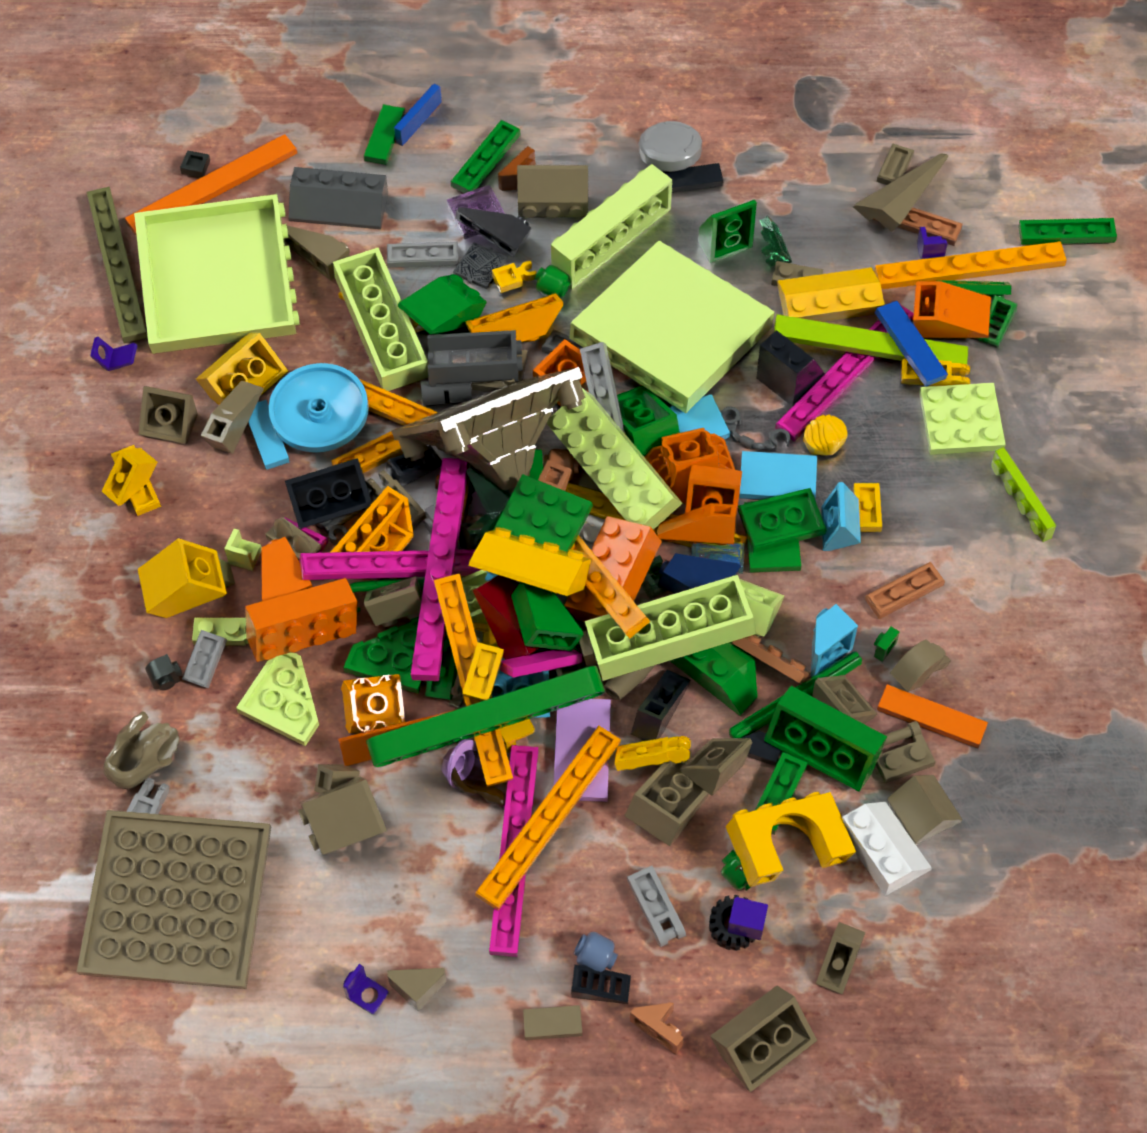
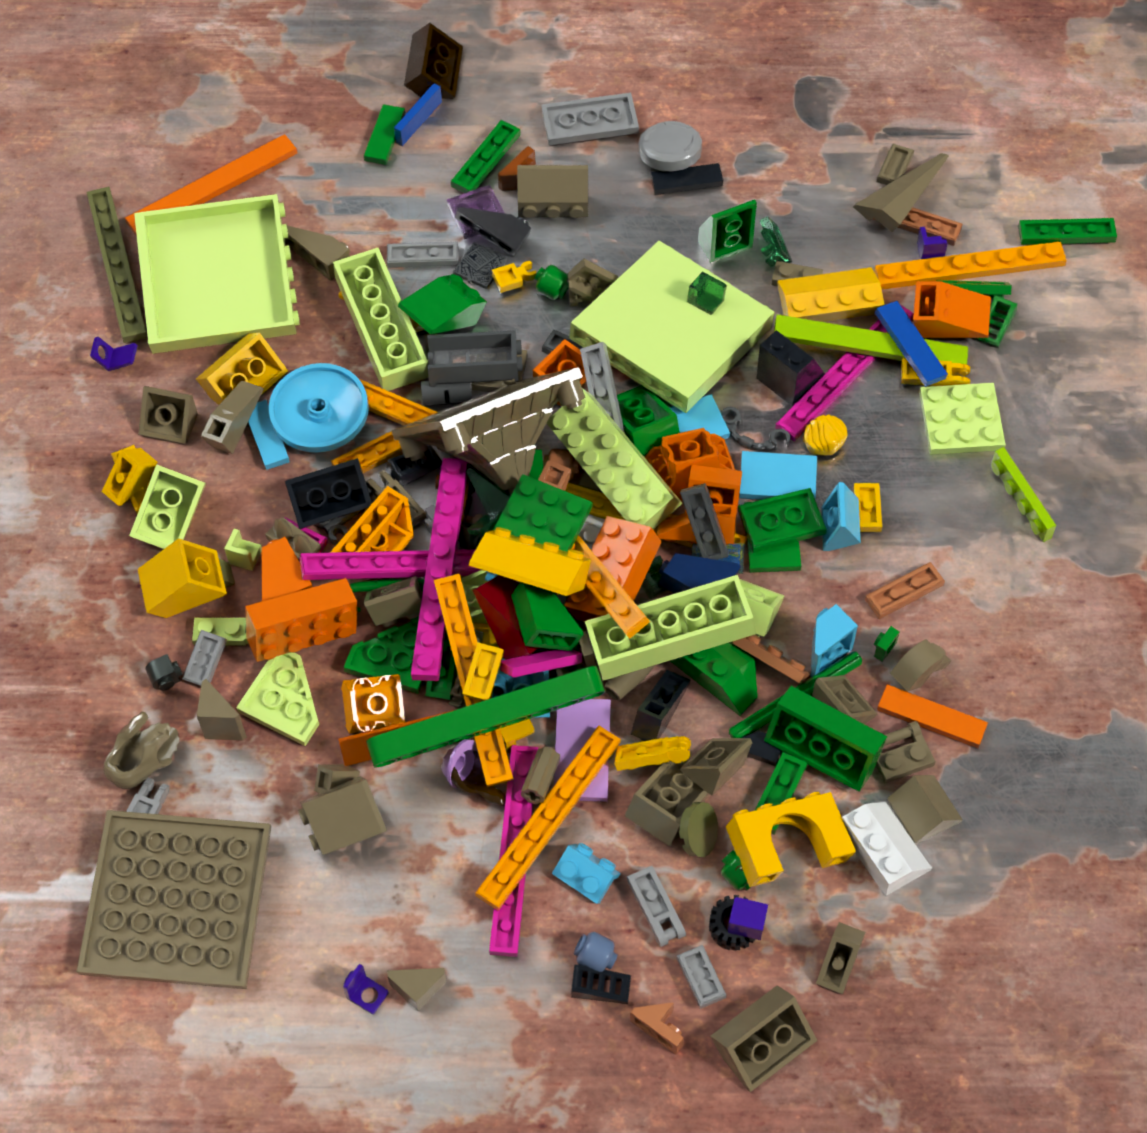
pearl dark grey plate [180,150,211,178] -> none
dark grey slope [289,167,388,230] -> none
light orange wedge [465,293,563,342] -> none
dark tan tile [523,1005,582,1040] -> none
yellowish green brick [551,164,672,290] -> none
none -> yellowish green slope [129,465,206,549]
none -> dark tan slope [197,679,247,741]
none -> dark brown slope [404,23,463,99]
none -> dark tan axle [521,746,560,804]
none -> light grey plate [542,93,639,145]
none -> medium azure bracket [552,843,621,904]
none -> dark tan slope [568,259,618,307]
none -> light grey plate [677,945,726,1009]
none -> olive tile [679,802,718,857]
none -> dark grey tile [680,483,729,560]
none -> clear green panel [687,271,727,315]

